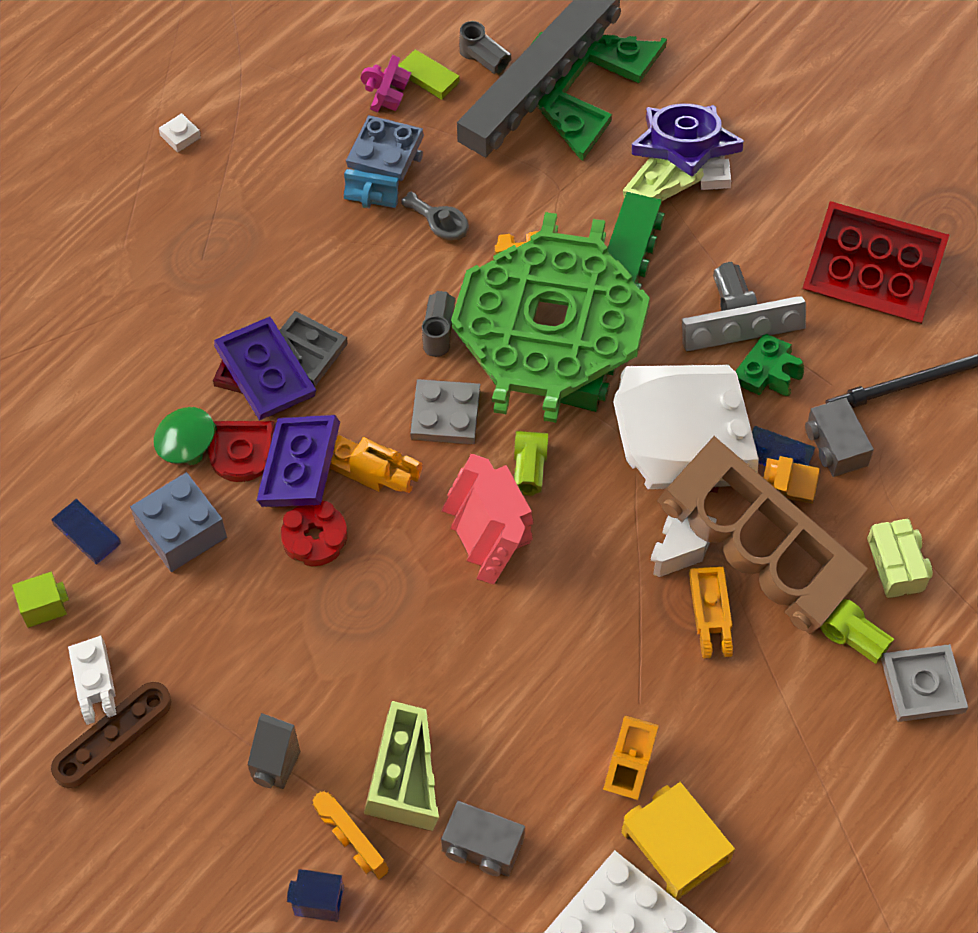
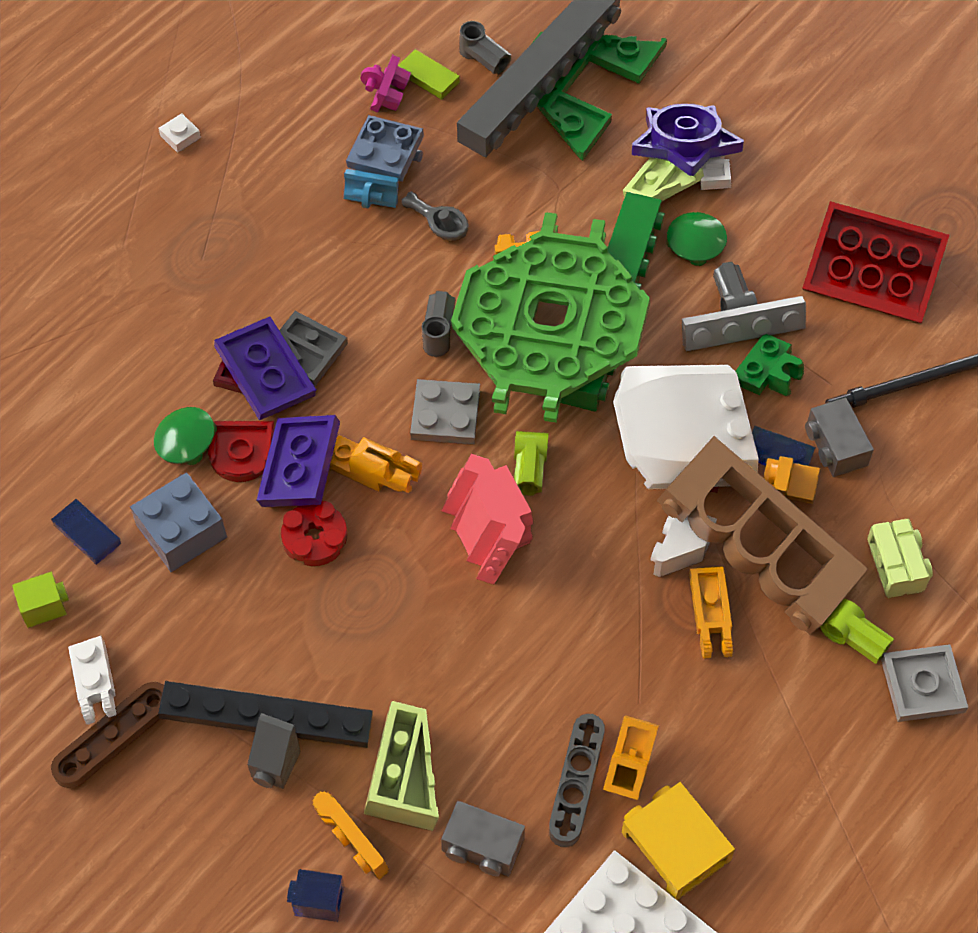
none -> black plate [158,681,373,748]
none -> dark grey beam [549,714,605,847]
none -> green dish [666,212,727,266]

